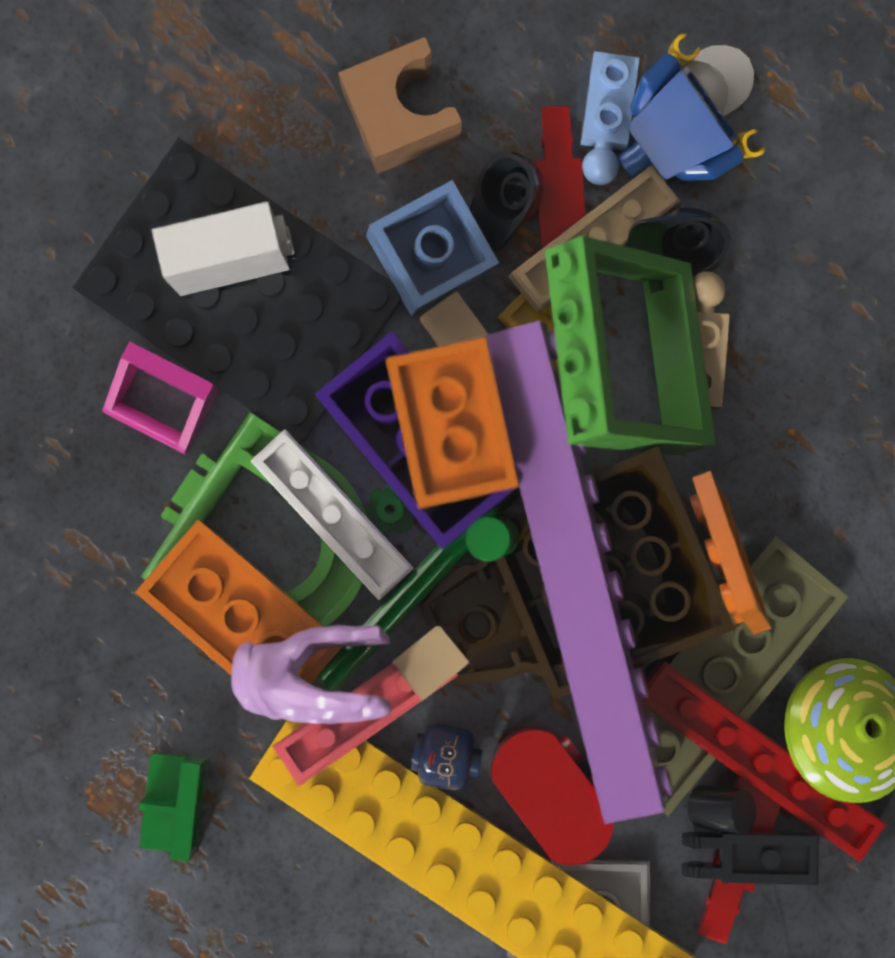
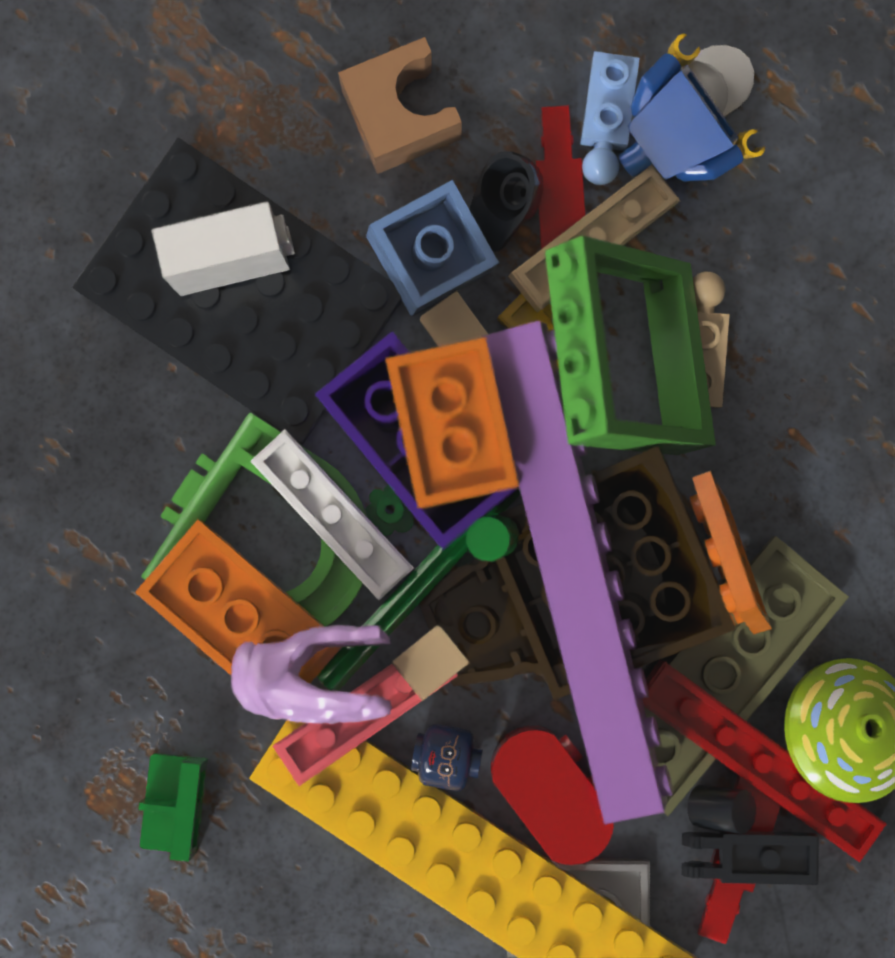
dark pink tile [102,341,221,454] -> none
black cap [628,207,731,275] -> none

